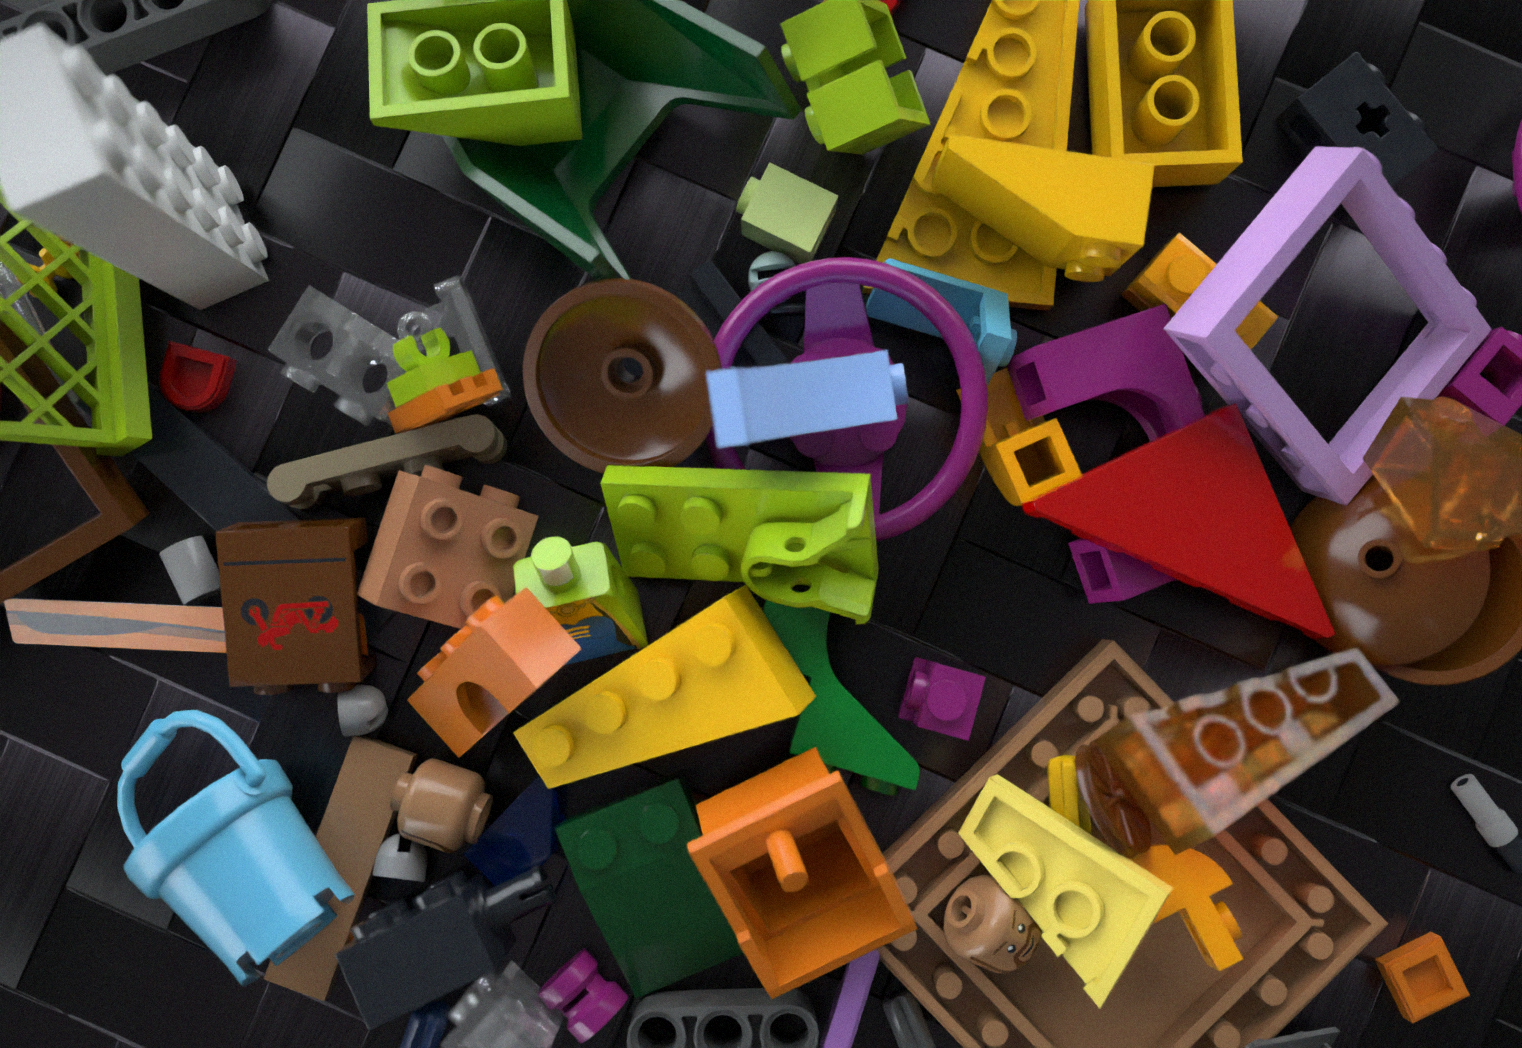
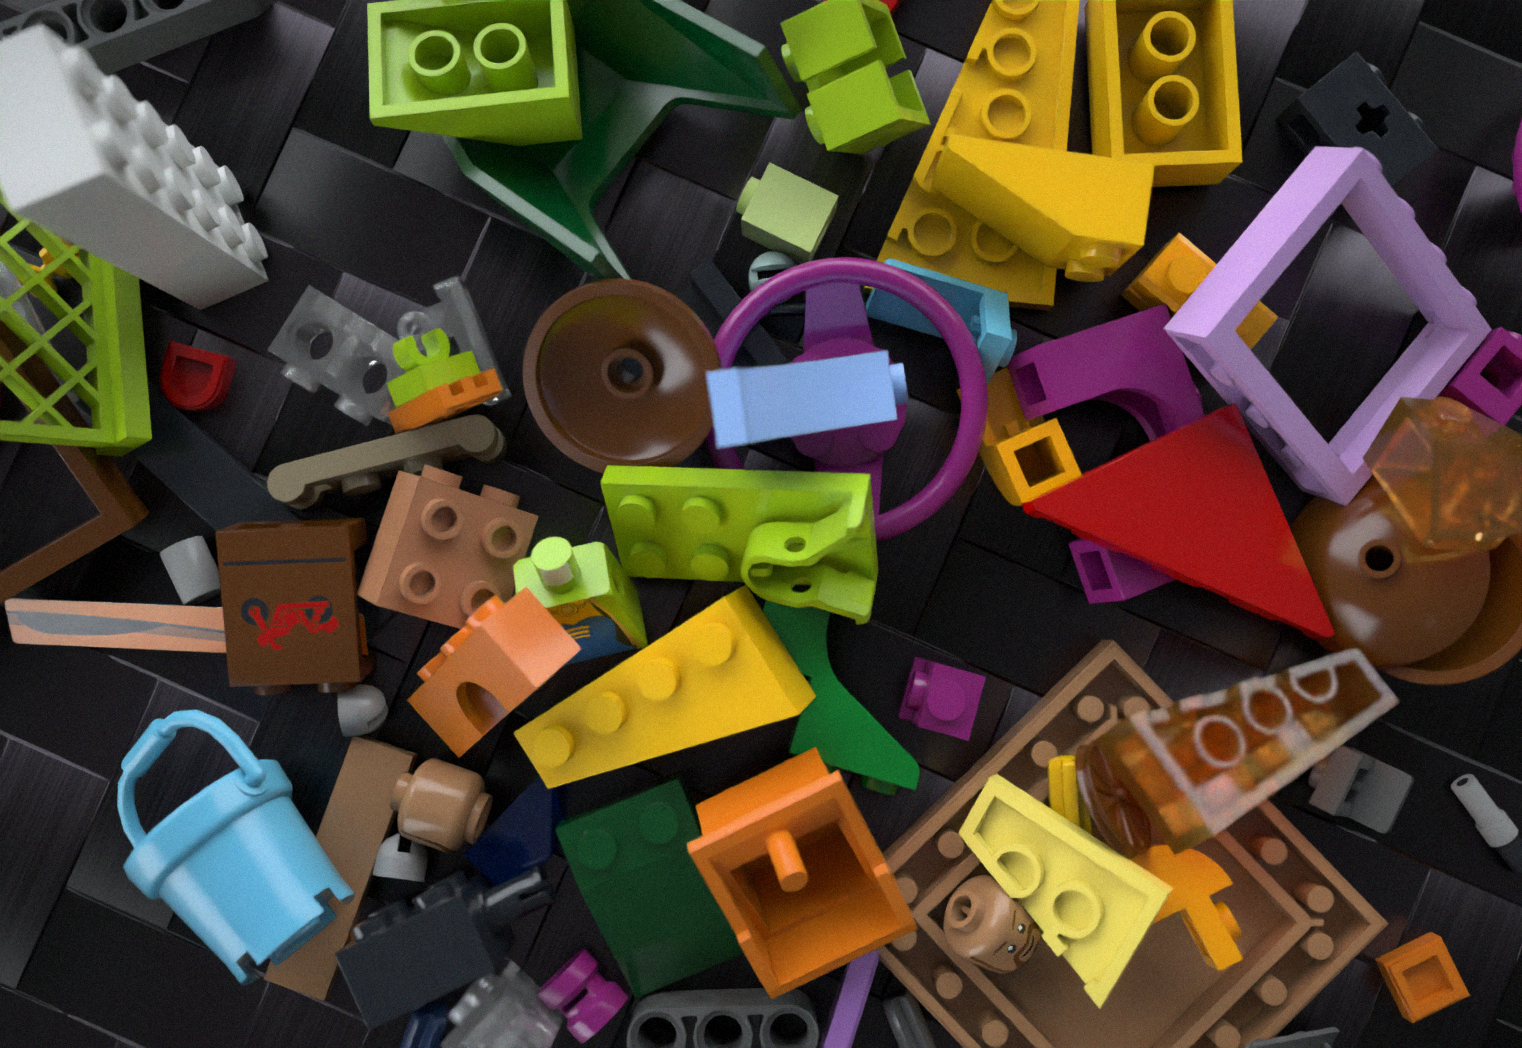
none -> dark grey bracket [1308,744,1414,833]

